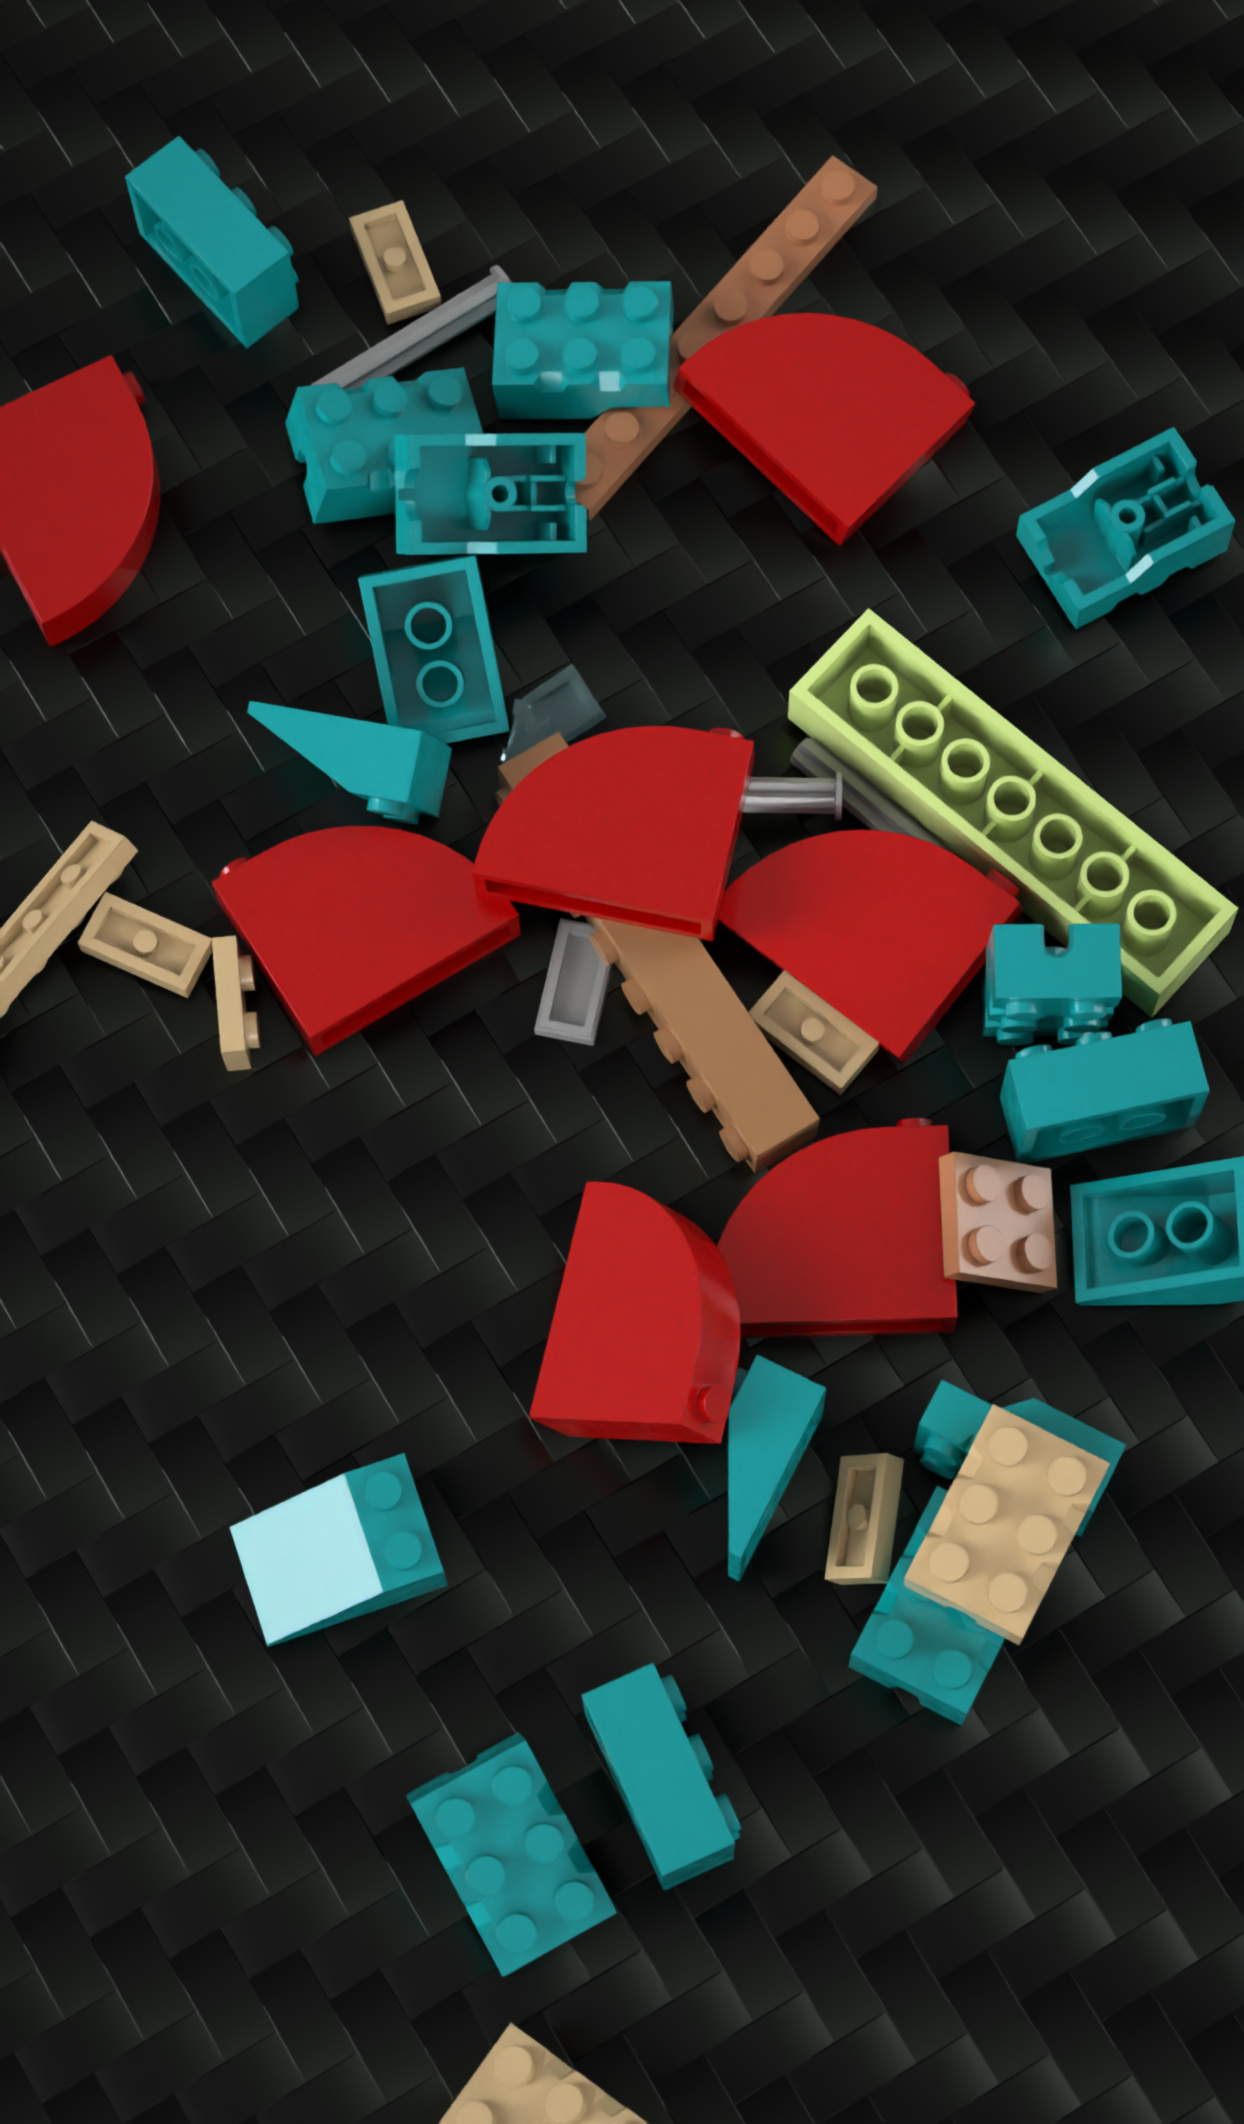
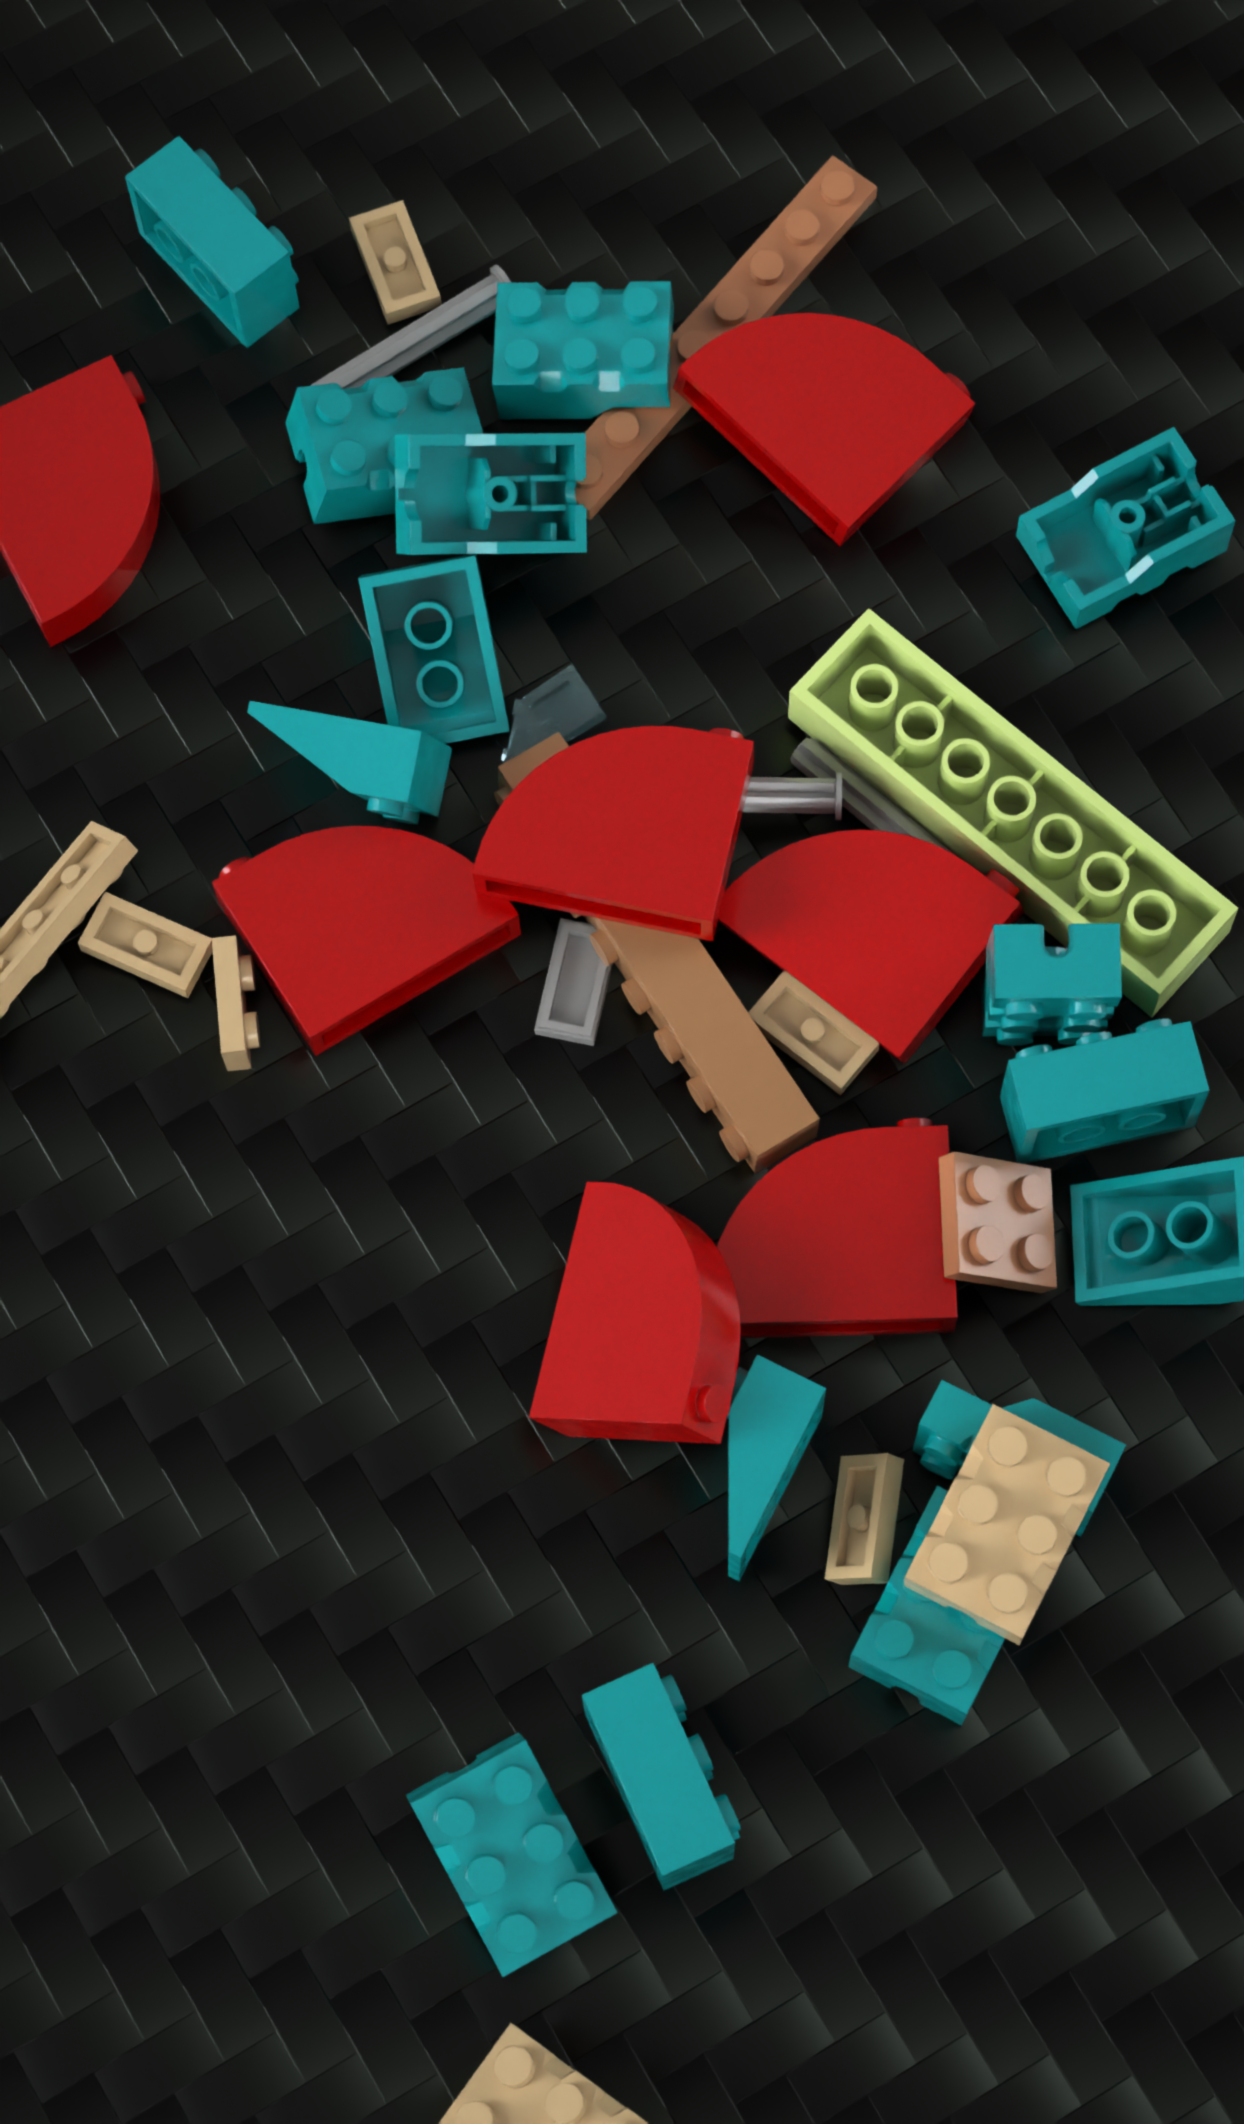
slope [230,1453,448,1647] -> none

